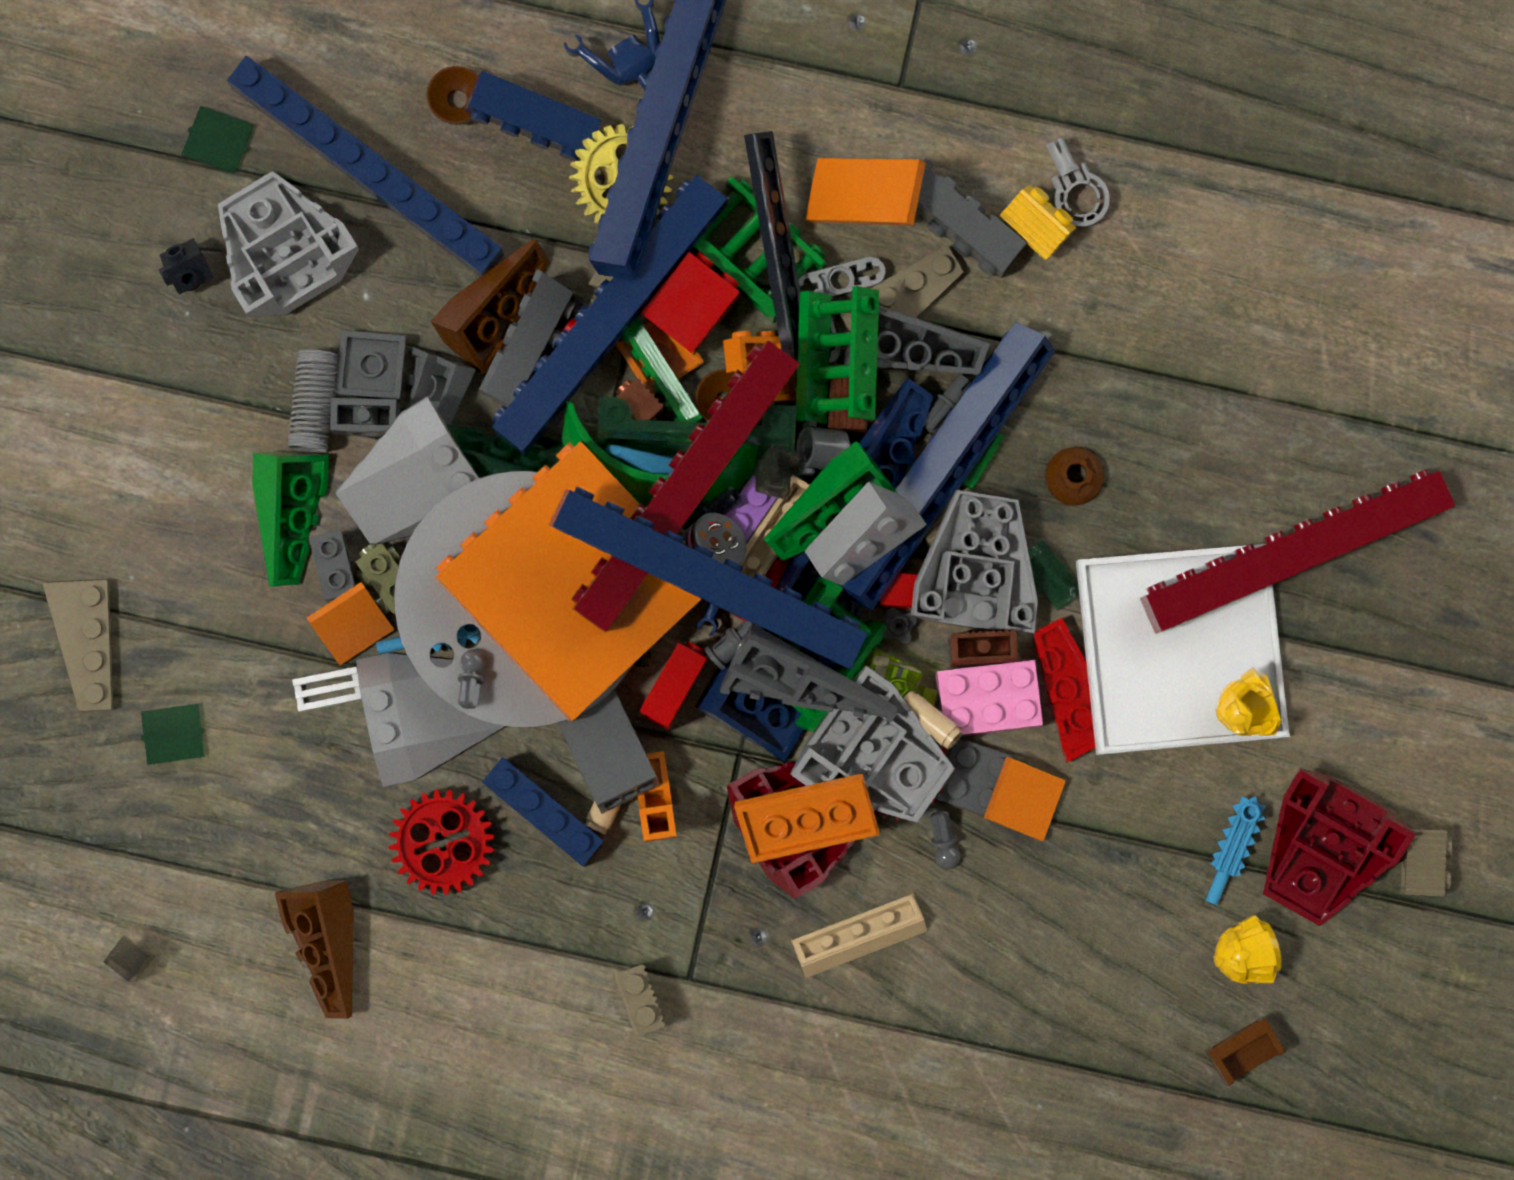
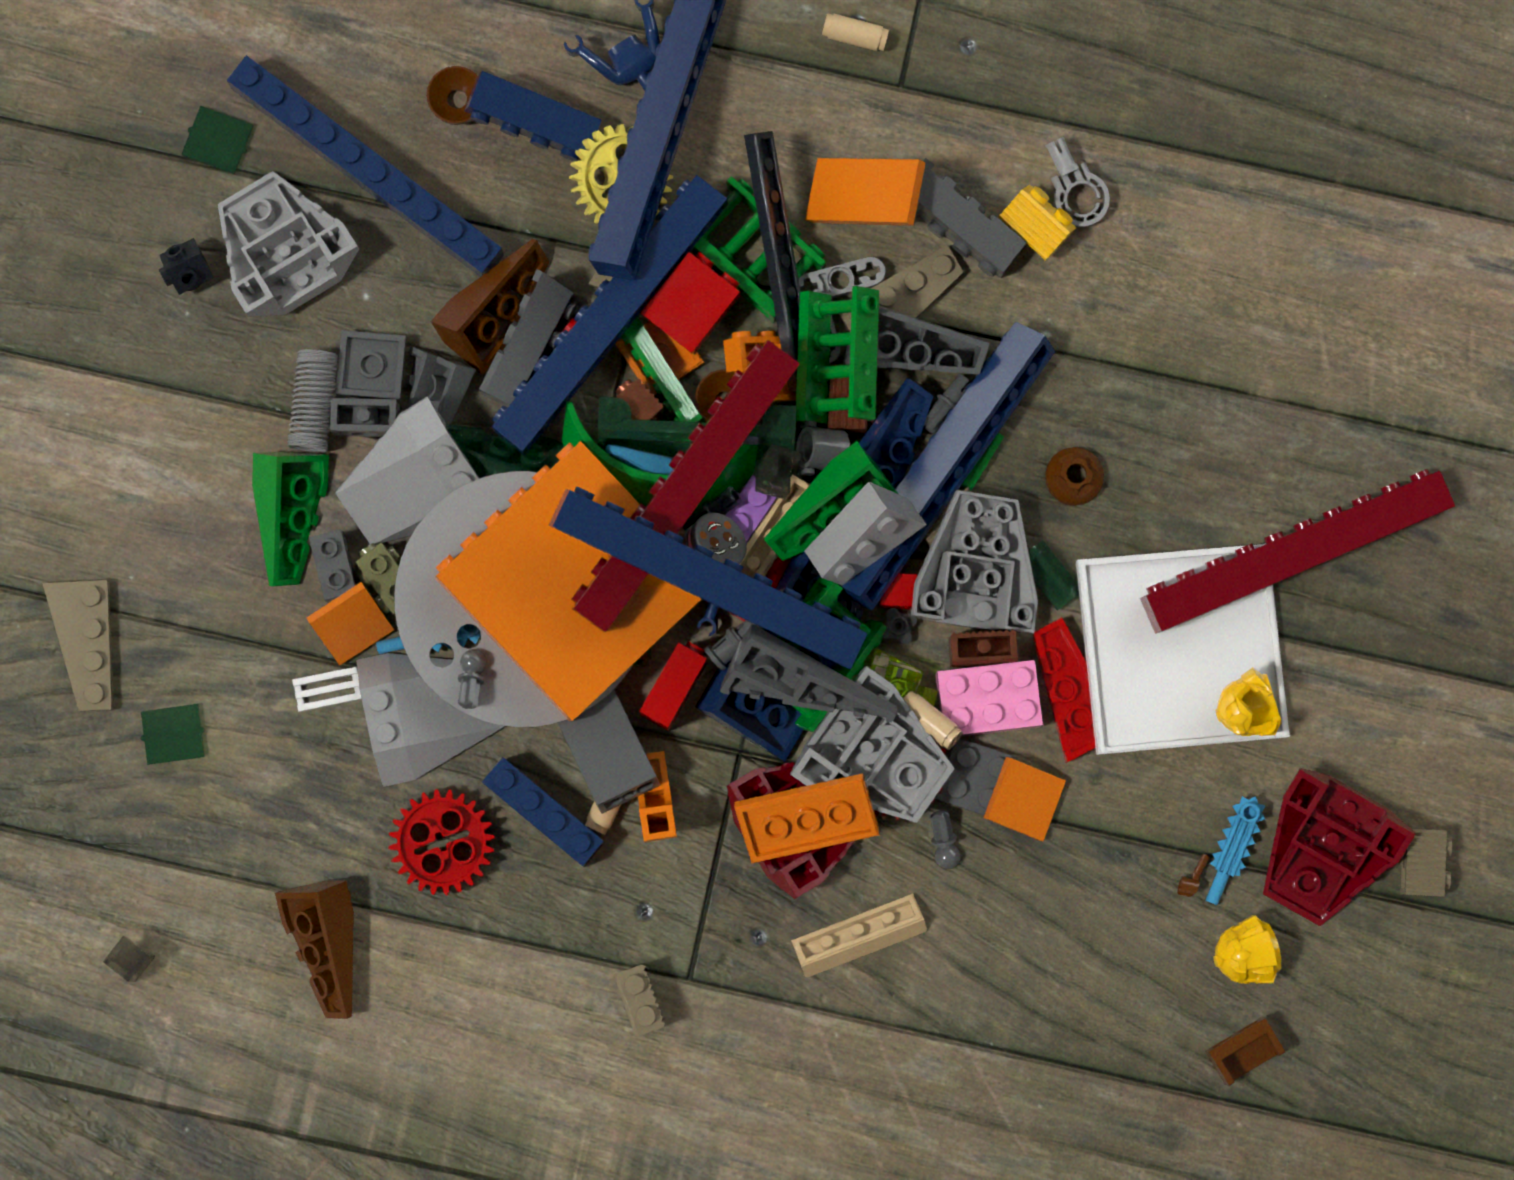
none -> tan piece [822,13,889,51]
none -> reddish brown hand [1177,854,1210,897]

